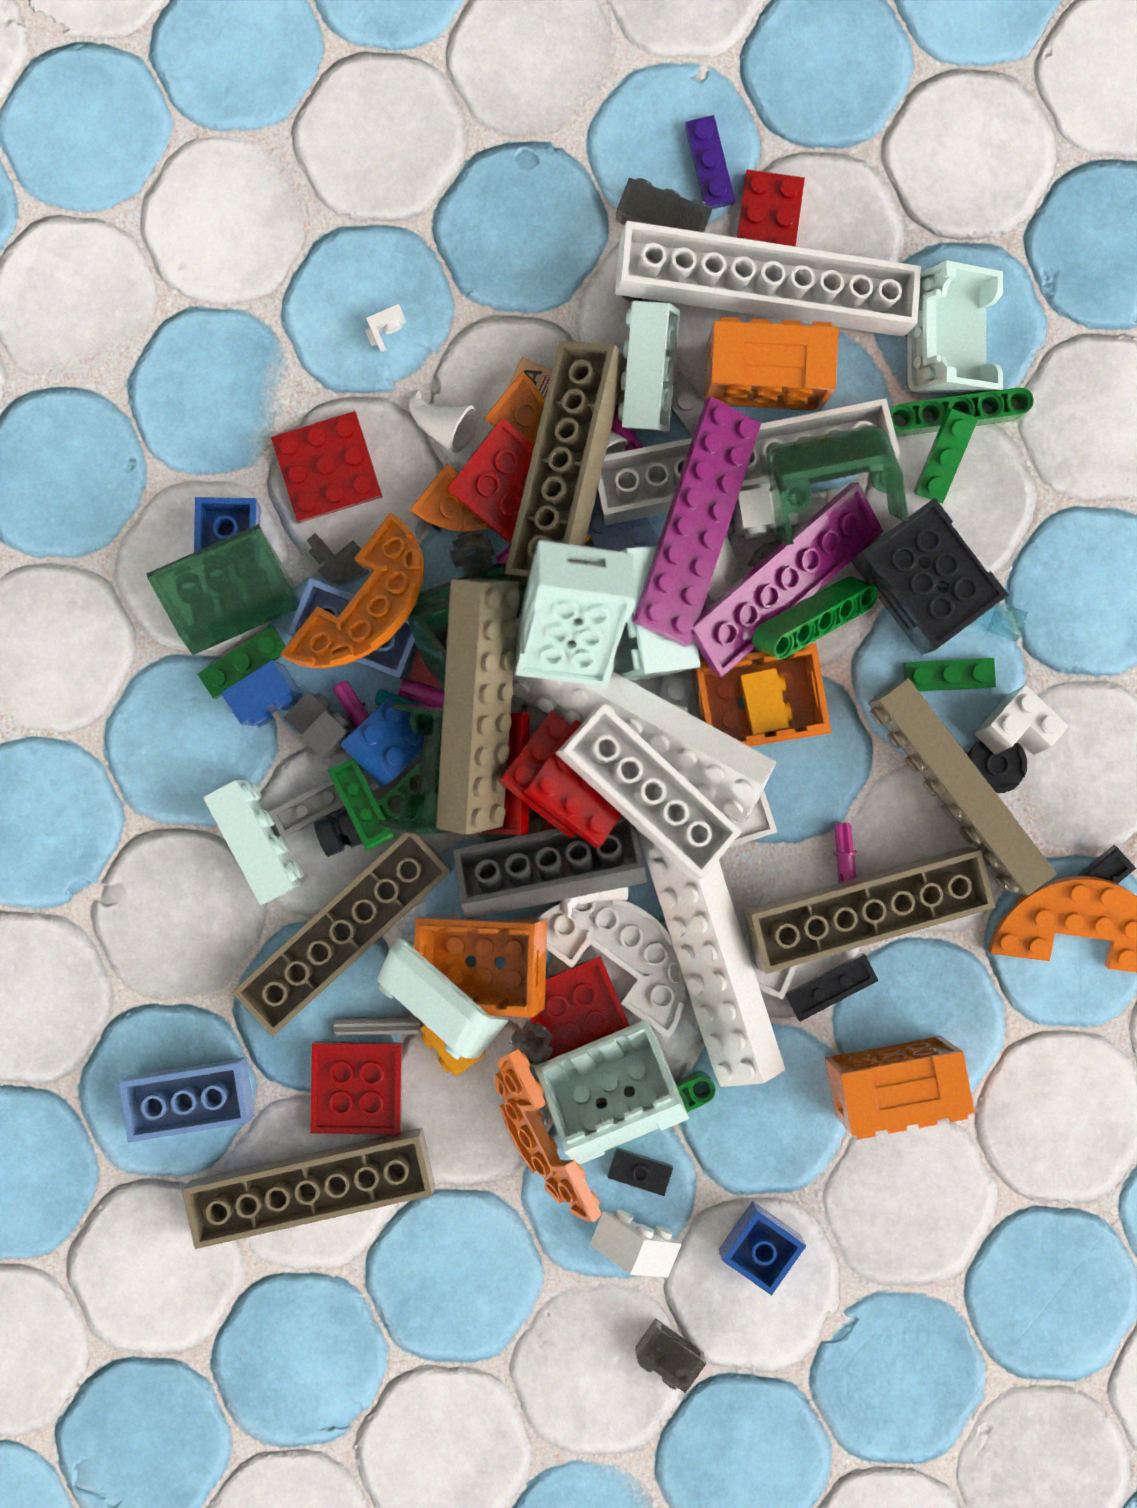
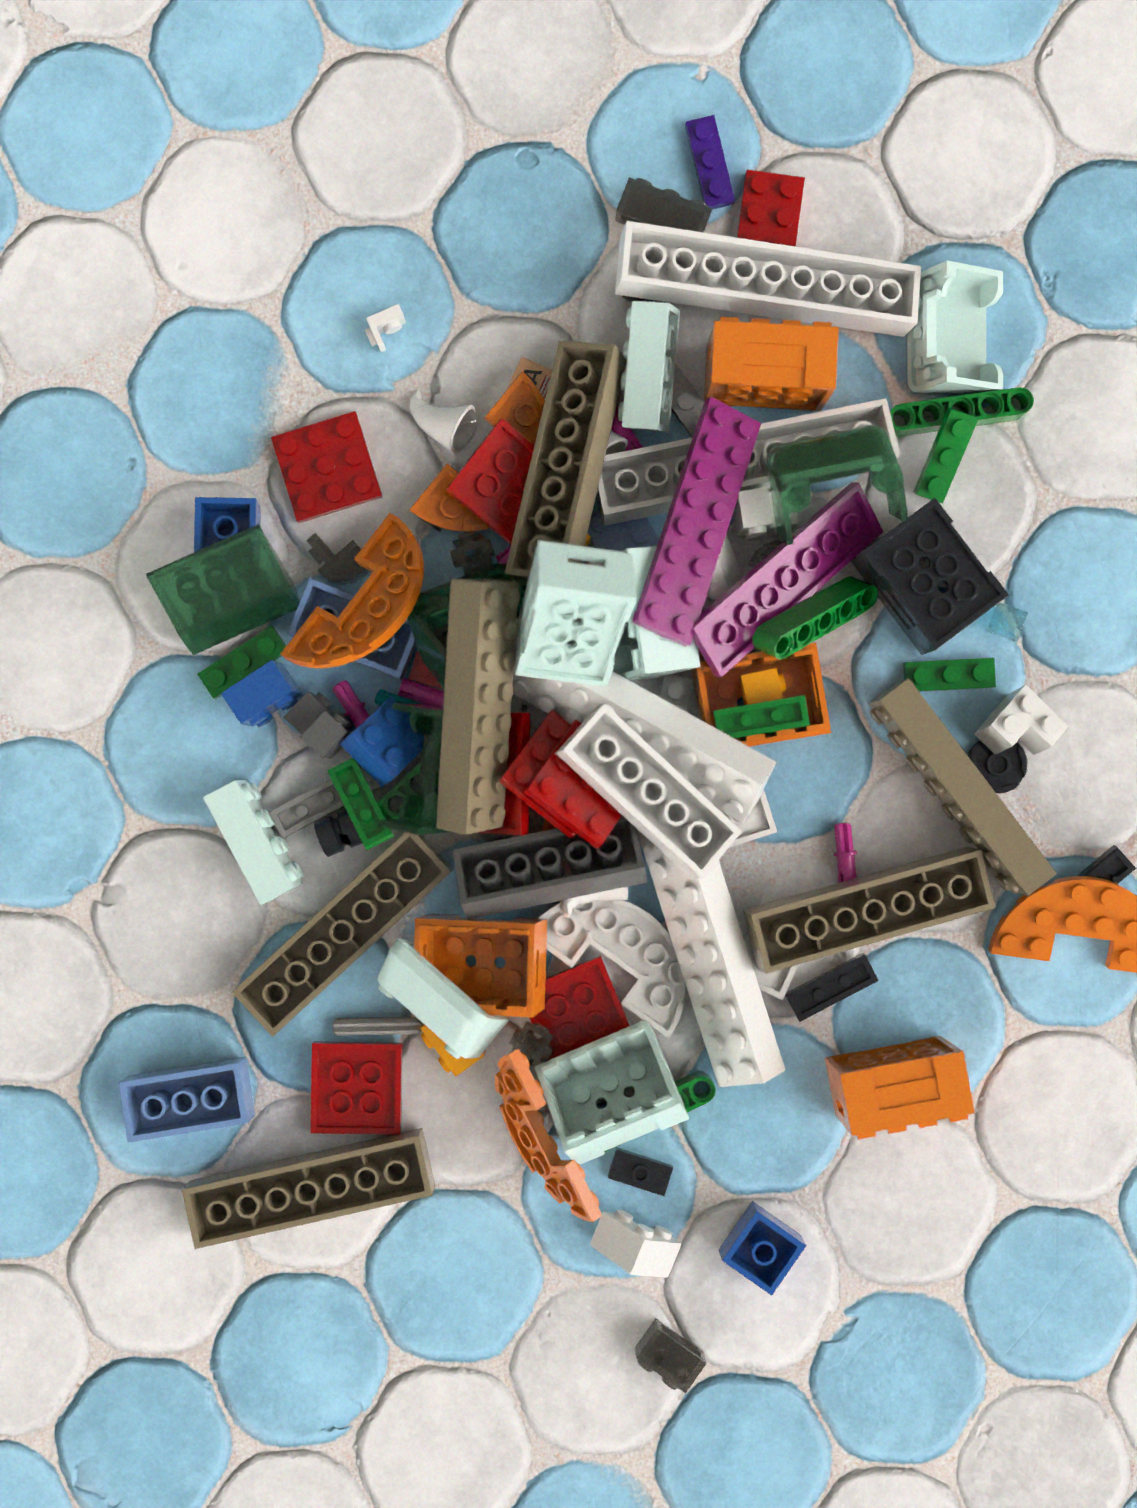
none -> green plate [713,695,810,738]

